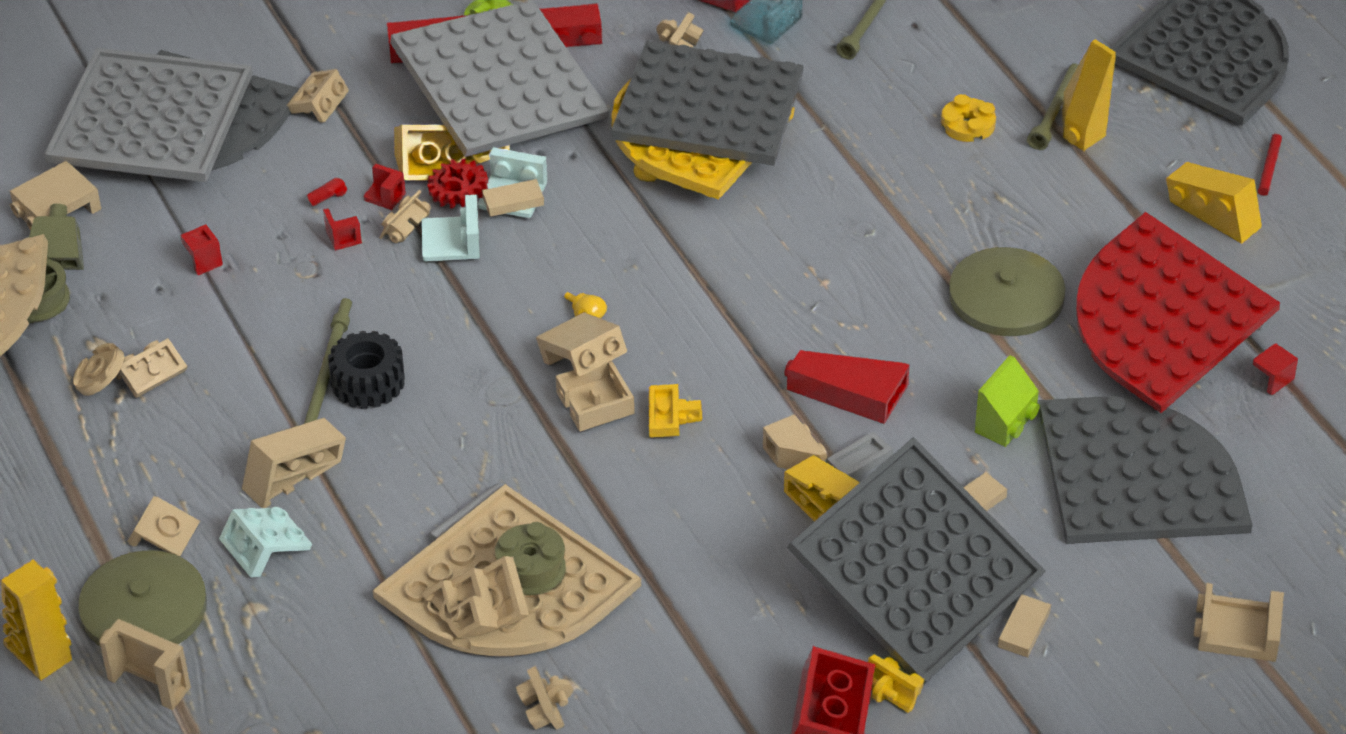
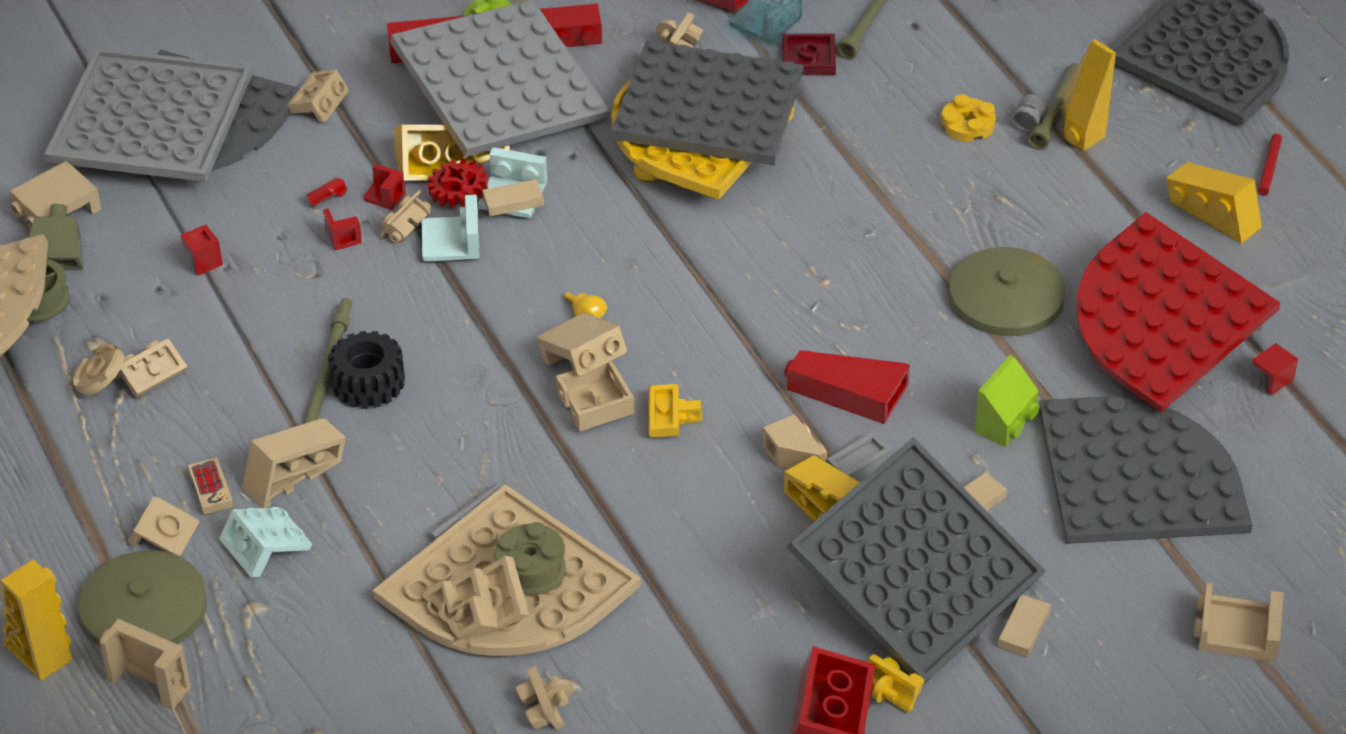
none -> tile [188,457,234,515]
none -> dark red tile [782,33,836,76]
none -> light grey wheel [1012,94,1047,133]

